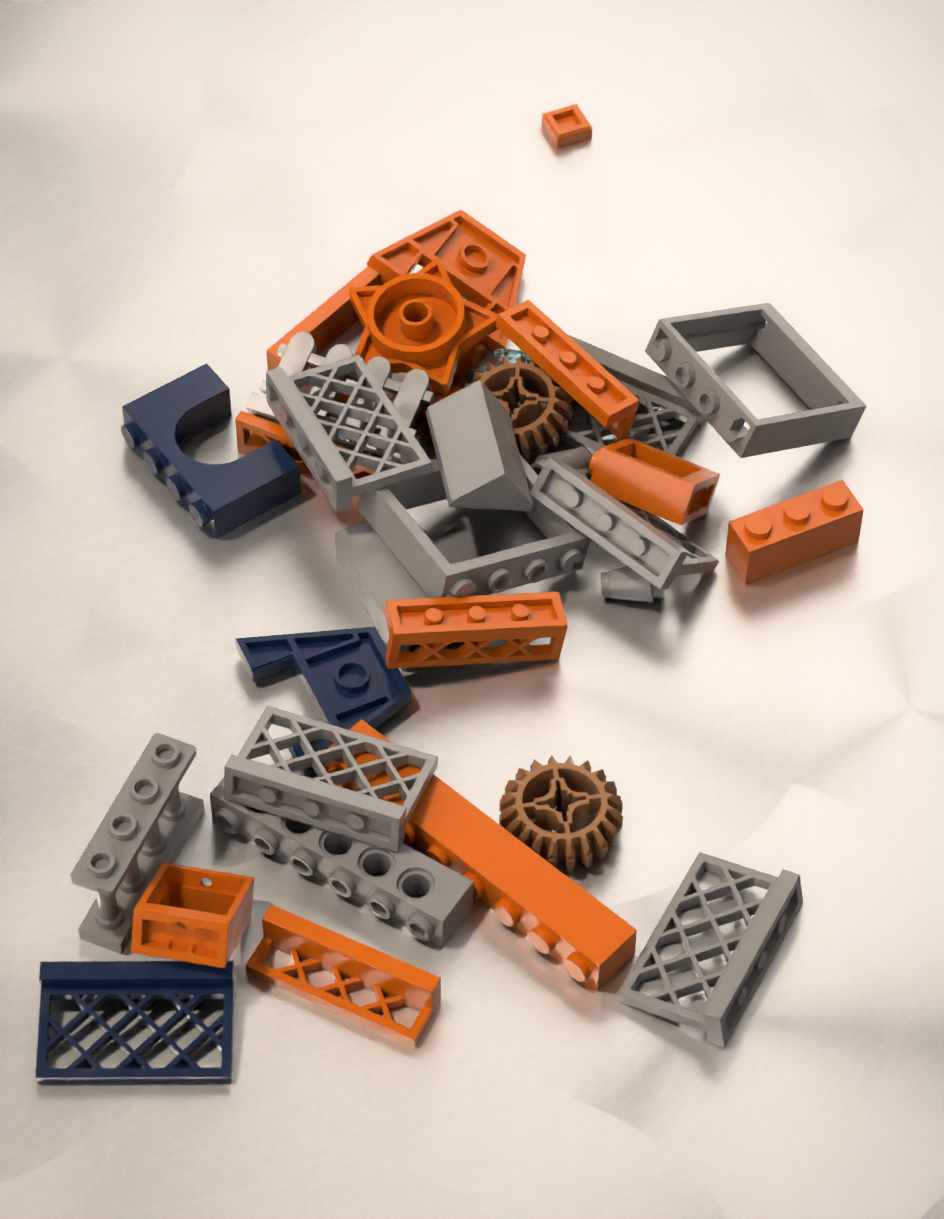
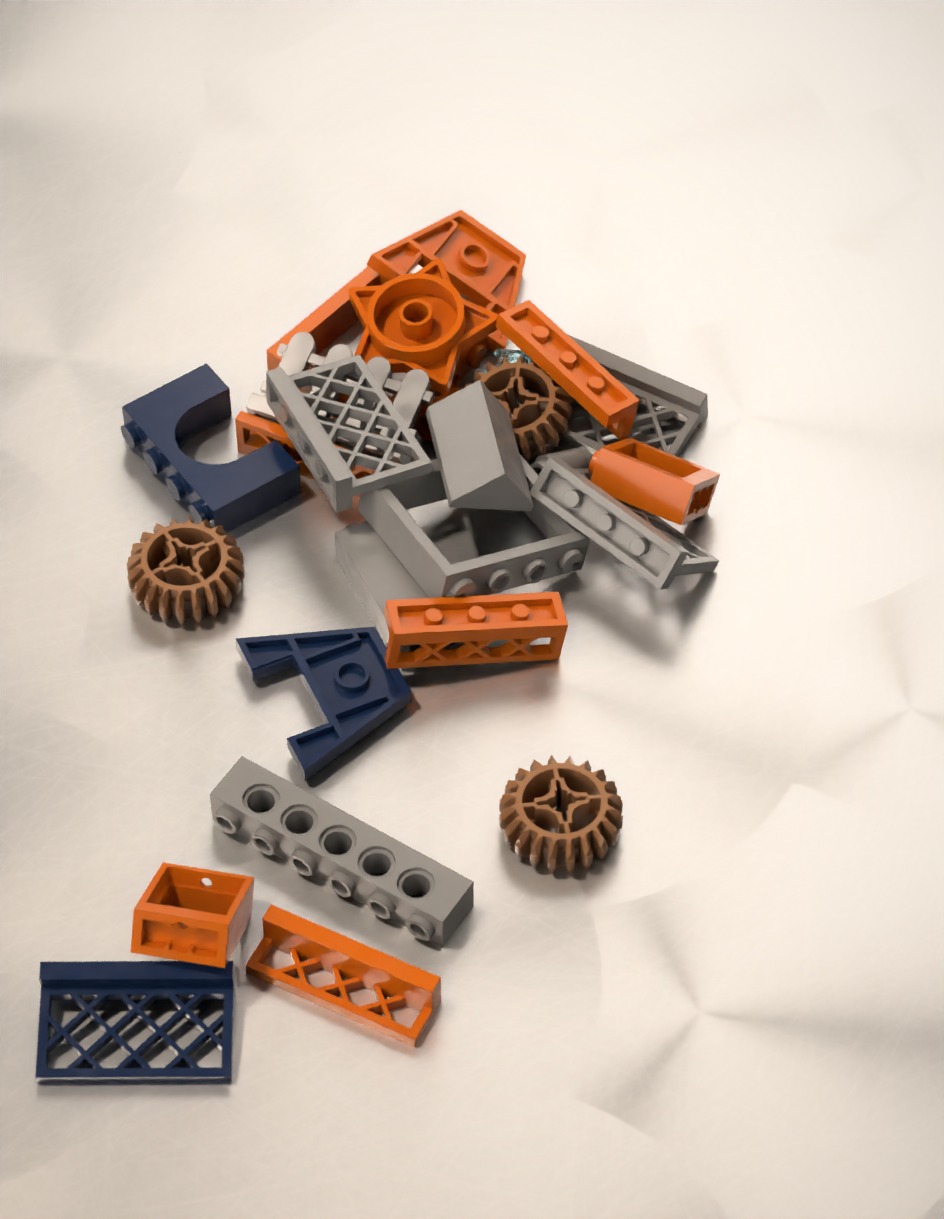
light grey fence [70,733,204,954] -> none
light grey fence [224,706,438,852] -> none
orange brick [324,719,637,991] -> none
orange tile [542,104,592,148] -> none
light grey cone [601,566,665,603] -> none
light grey fence [618,852,803,1048] -> none
light grey window [645,302,867,458] -> none
orange brick [725,479,864,585] -> none
none -> medium nougat gear [127,516,245,625]

